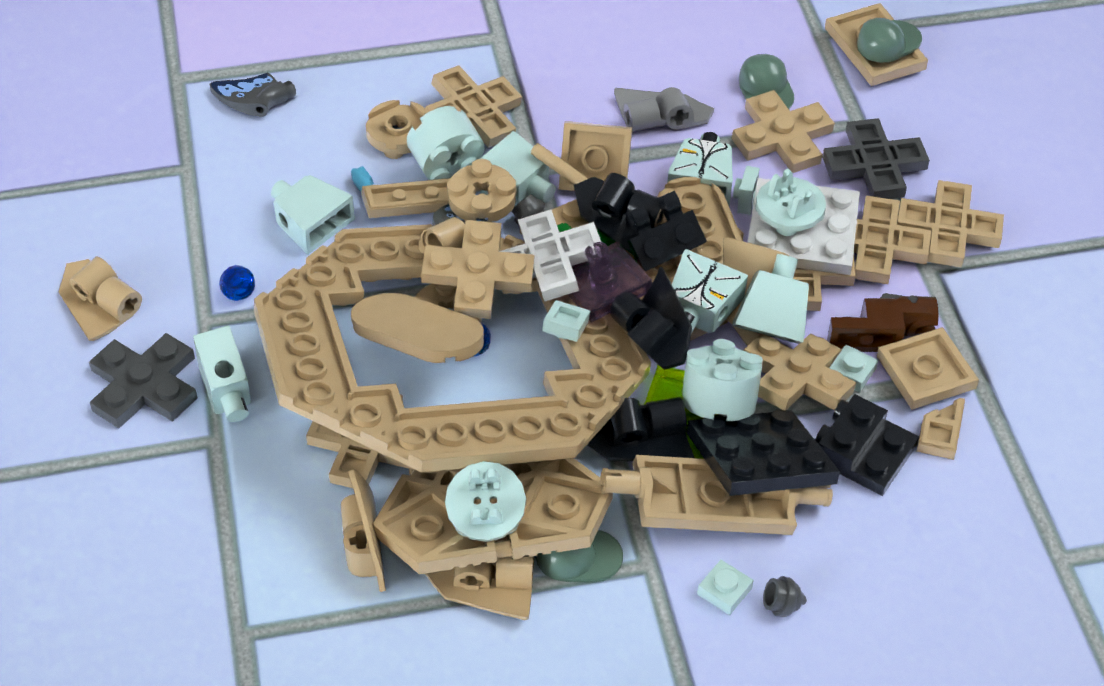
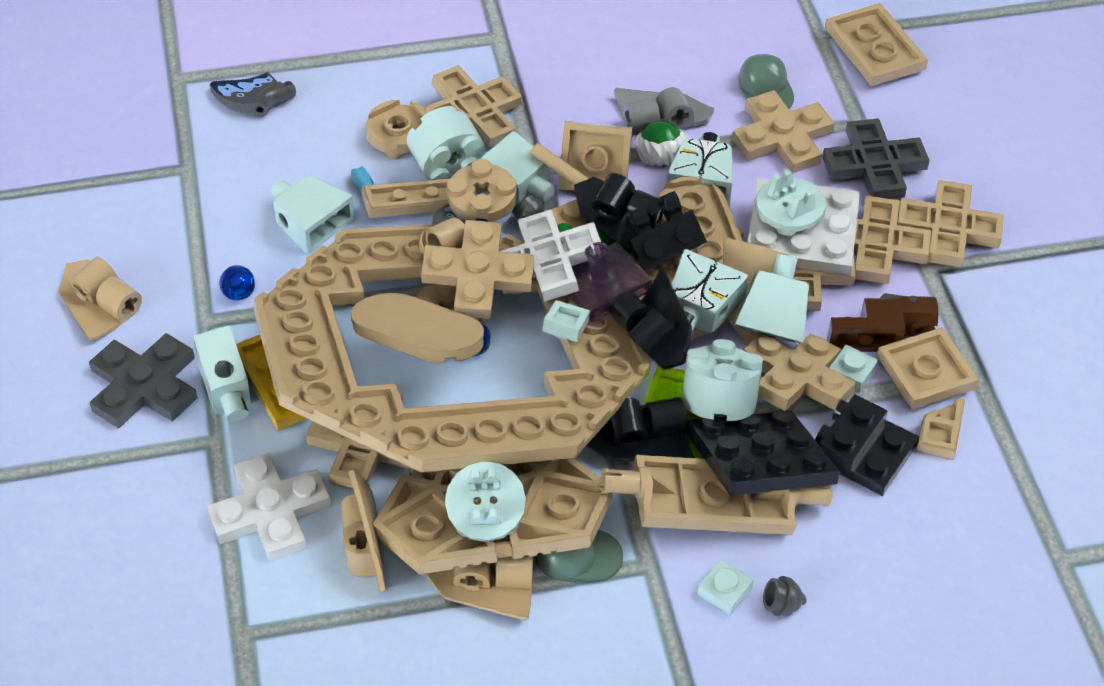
light aqua plate [733,165,760,215] -> none
sand green cap [857,18,922,63] -> none
none -> white plate [207,452,331,562]
none -> yellow plate [236,335,308,431]
none -> white hair [634,121,688,166]

